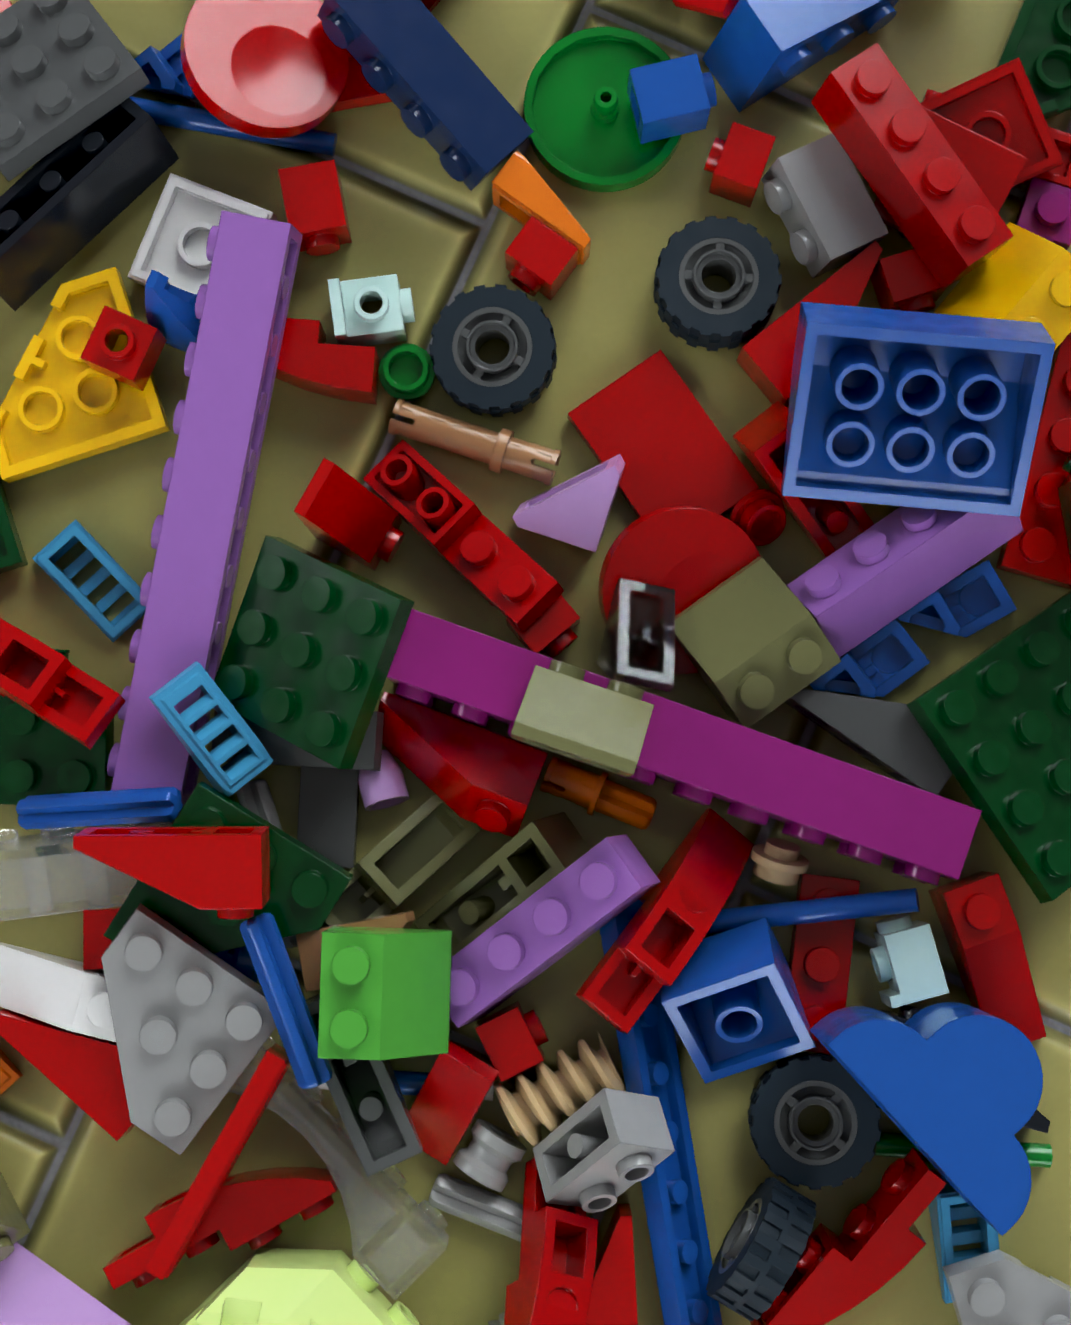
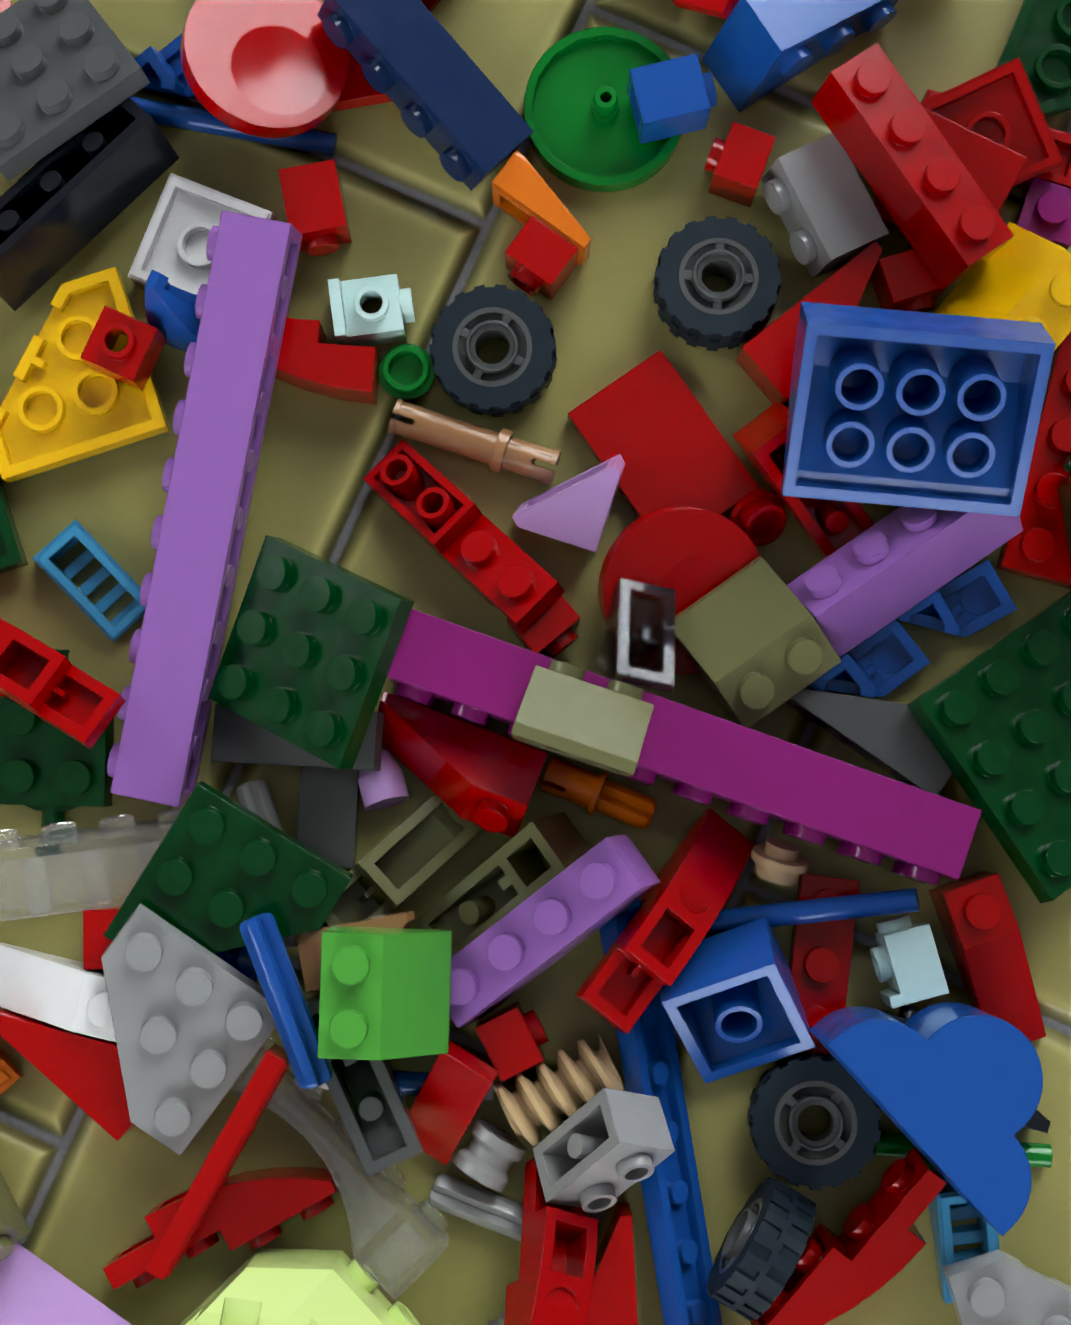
blue axle [16,787,183,830] -> none
red slope [73,826,270,920] -> none
dark azure slope [148,661,273,796] -> none
red slope [294,458,405,571] -> none

